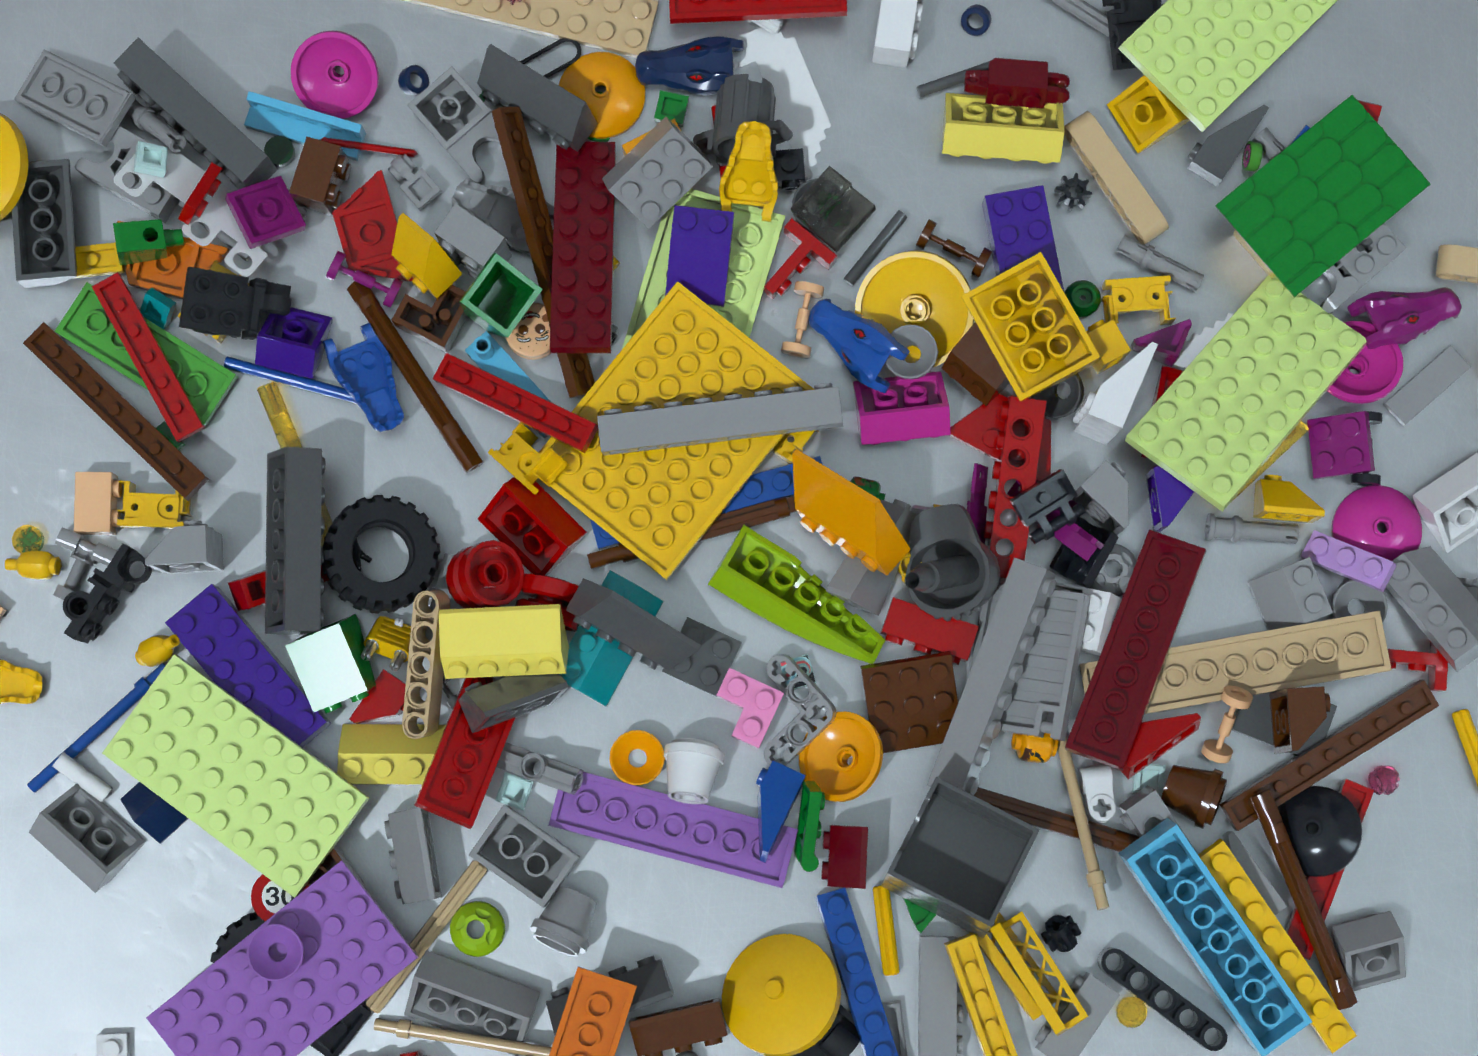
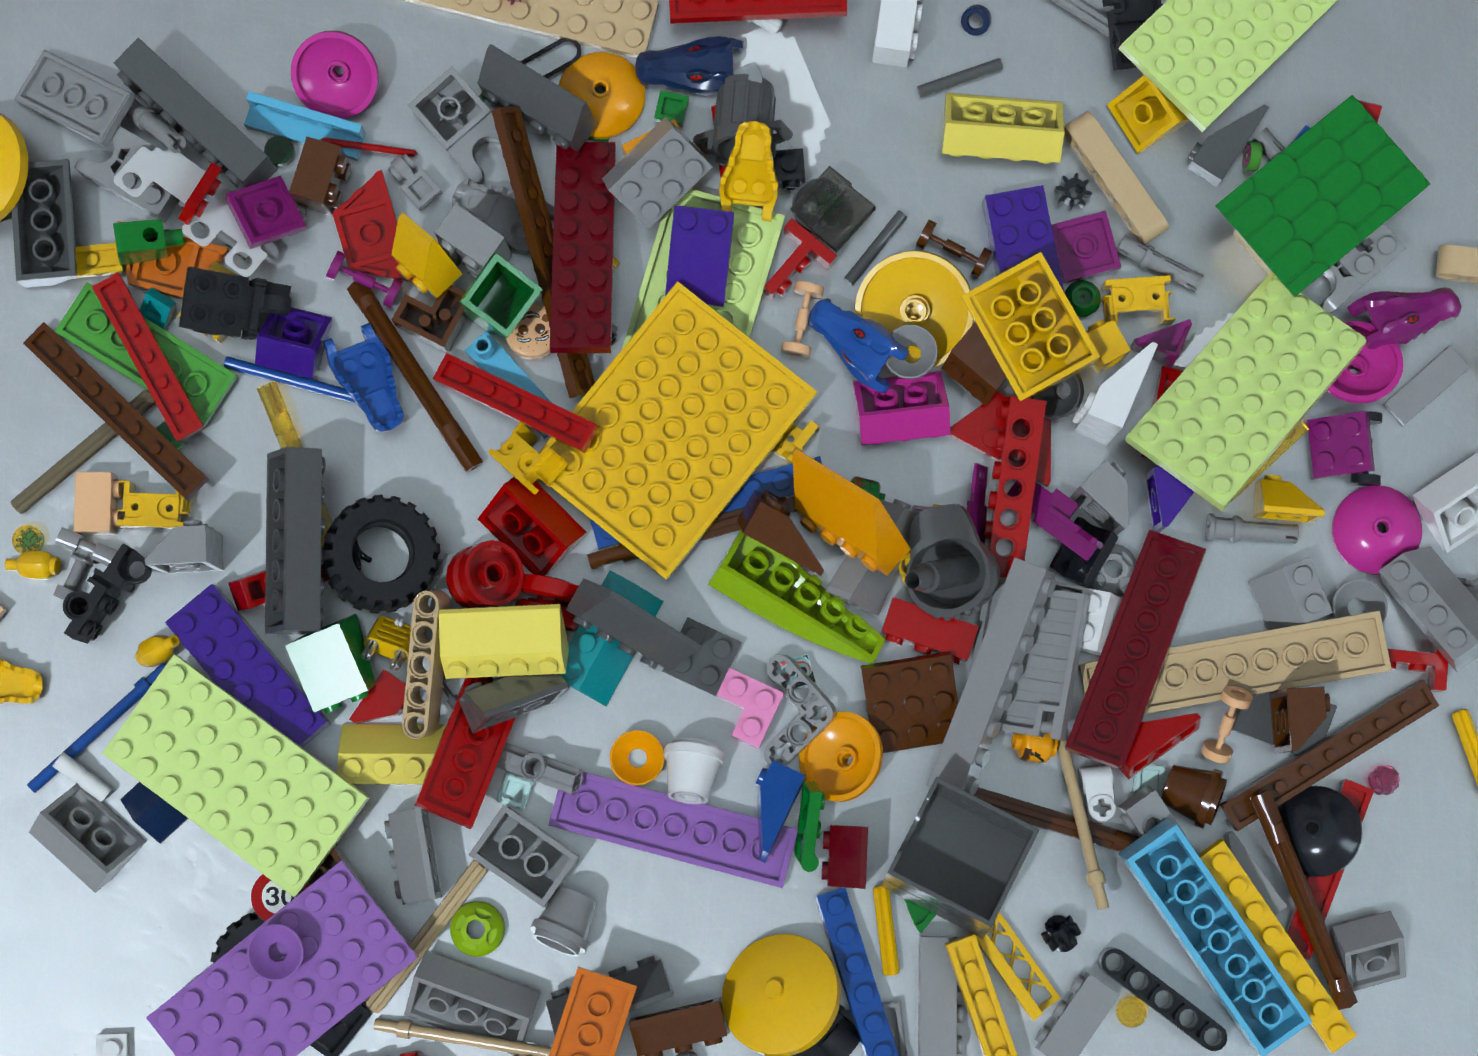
light aqua tile [134,141,168,178] -> none
dark blue piece [398,65,429,96] -> none
light grey brick [597,383,844,456] -> none
dark red hinge [964,58,1070,108] -> none
yellow fence [990,912,1089,1036] -> none
black plate [1009,469,1086,544] -> none
lavender plate [1301,530,1397,592] -> none
none -> dark tan axle [11,389,155,514]
none -> reddish brown slope [737,490,824,576]
none -> magenta plate [1051,211,1121,284]

